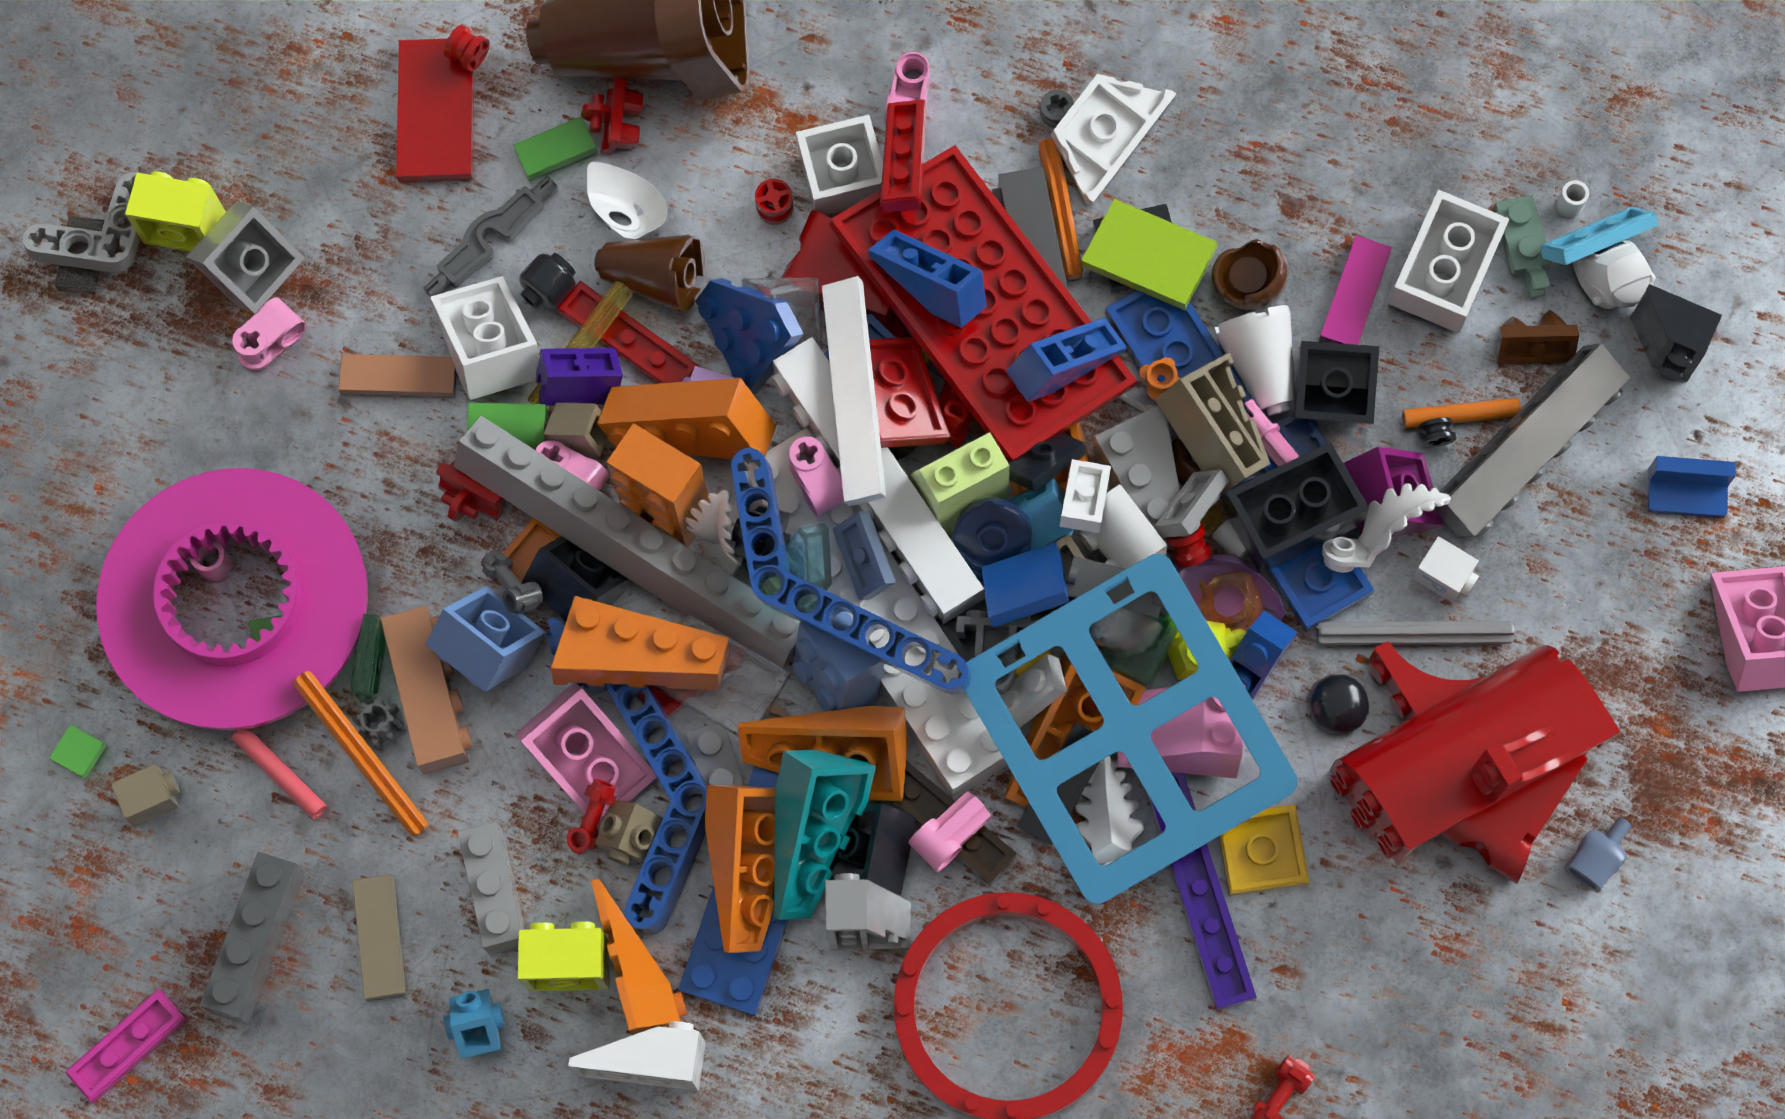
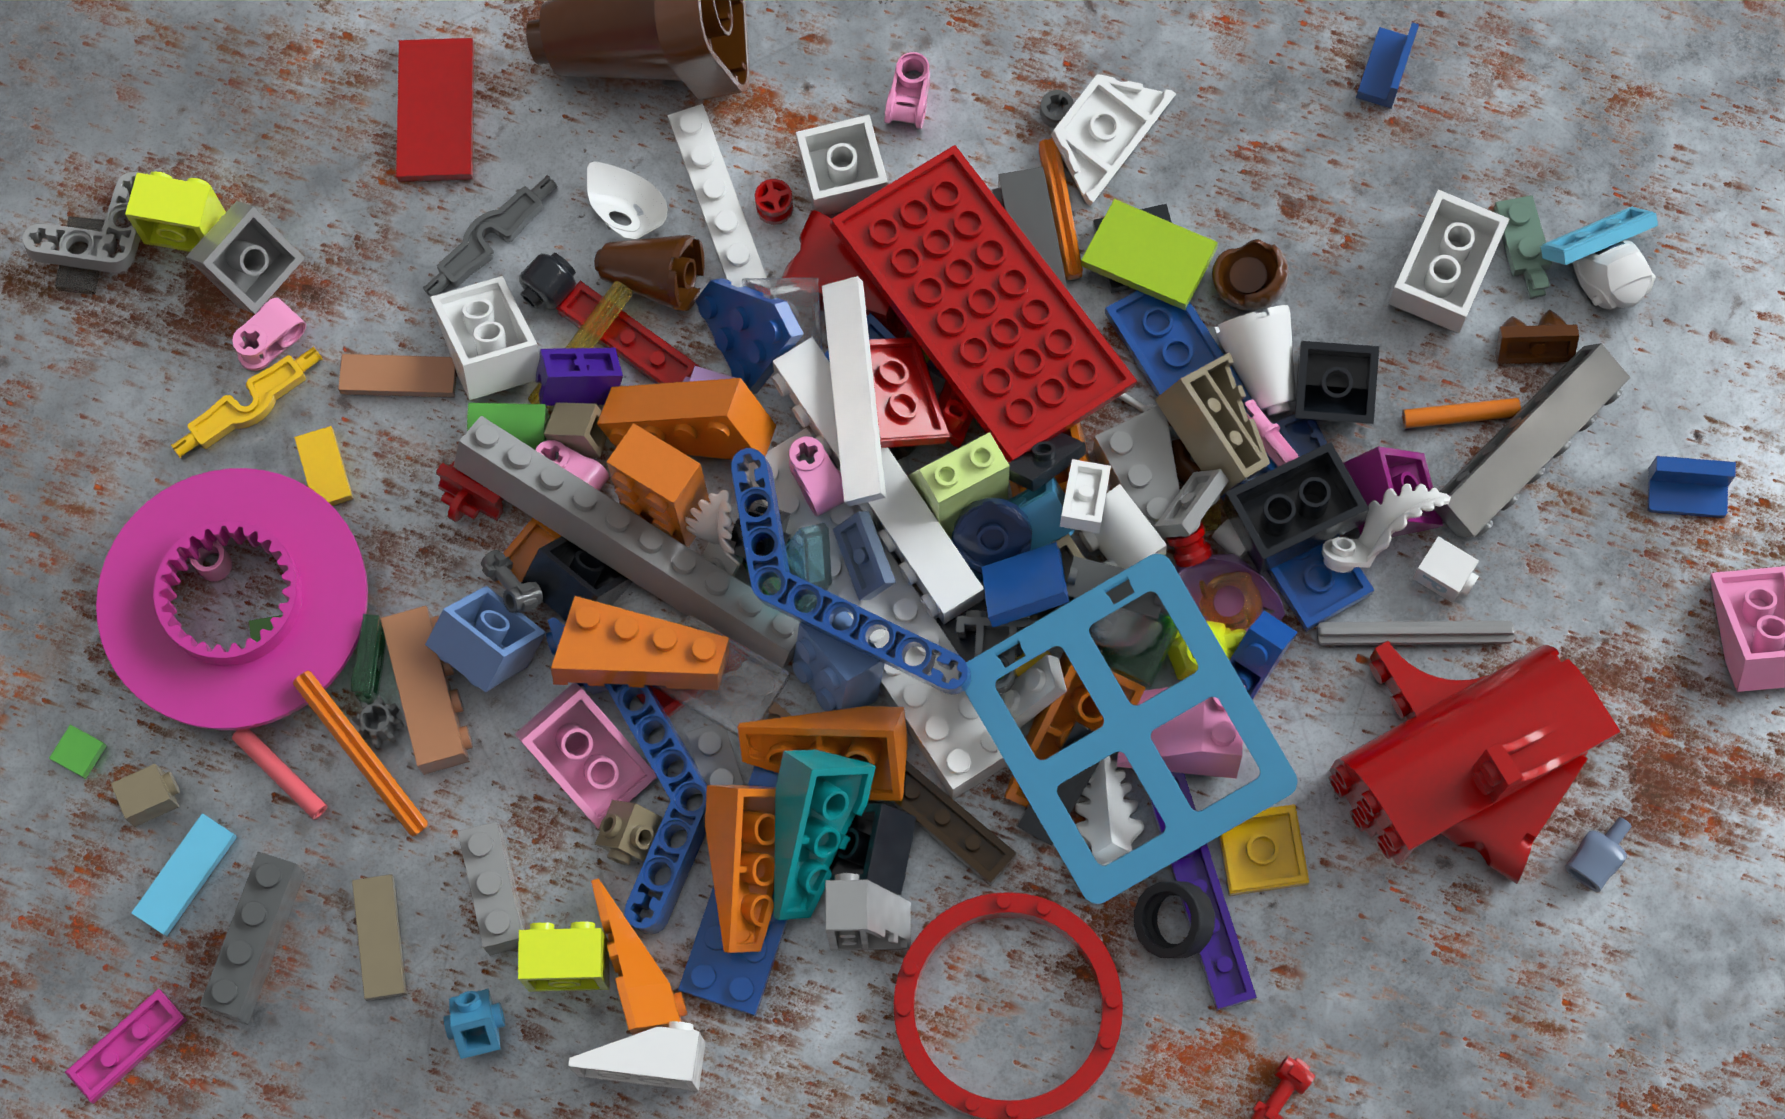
red wheel [443,24,490,72] -> none
bright green tile [513,116,598,181] -> none
red bar [566,779,617,855] -> none
red hips [580,78,644,155] -> none
blue slope [868,229,987,328] -> none
red tile [880,99,927,213] -> none
bright pink piece [908,791,991,872] -> none
blue slope [1006,317,1127,402] -> none
orange plate [1139,357,1181,400] -> none
black hair [1307,674,1369,734] -> none
dark pink tile [1319,235,1392,345] -> none
black bush [1418,417,1457,448] -> none
white hinge [1556,180,1589,218] -> none
black slope [1630,284,1722,382] -> none
none -> medium azure tile [132,813,237,937]
none -> yellow piece [171,346,323,458]
none -> yellow tile [294,426,354,506]
none -> white plate [668,104,774,299]
none -> black tyre [1134,881,1215,959]
none -> blue panel [1356,22,1419,109]

